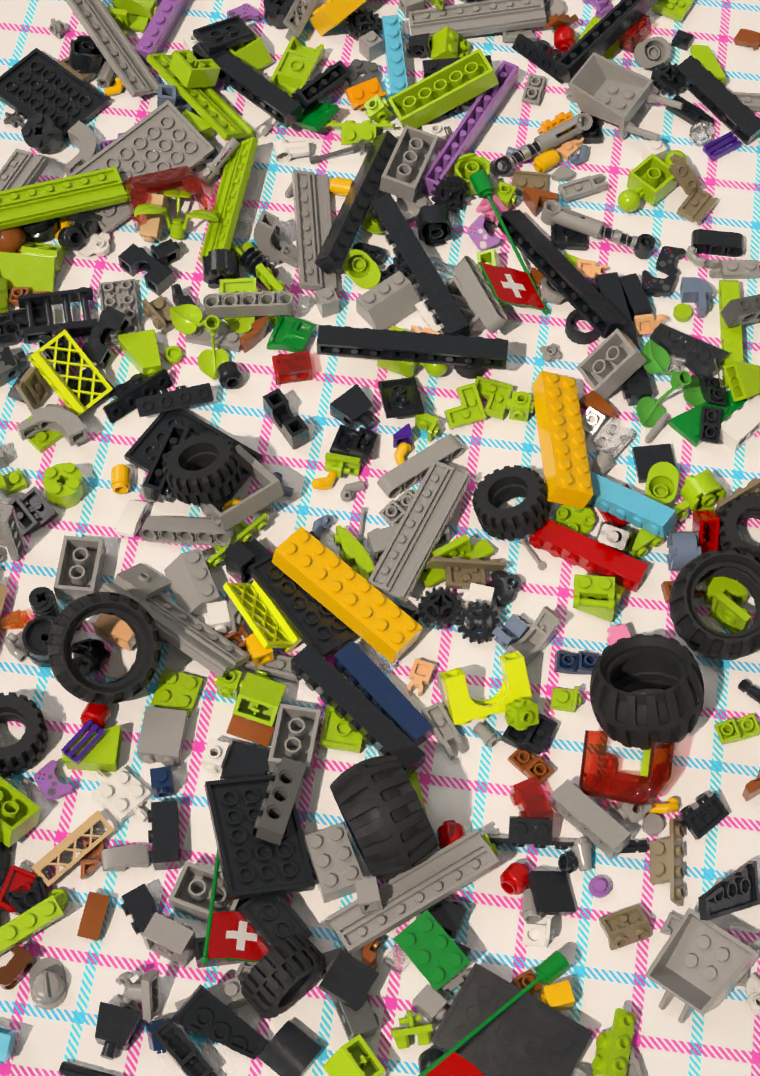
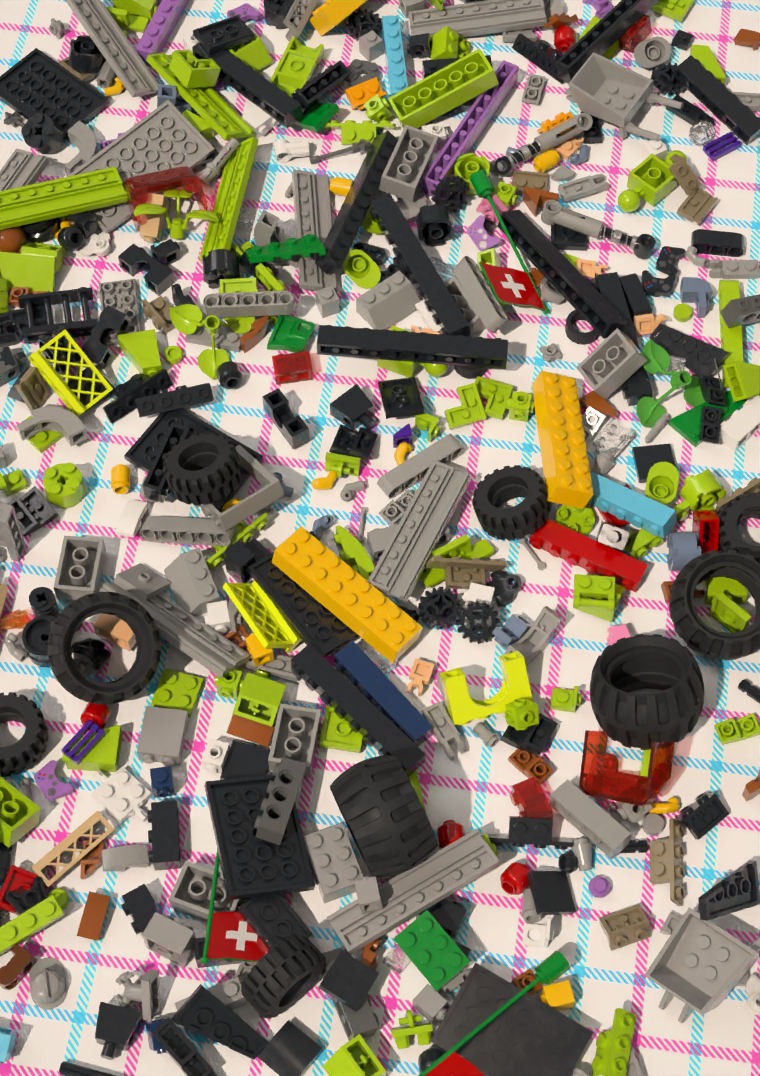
dark blue slope [554,650,599,675] -> none
none -> green wing [245,234,326,263]

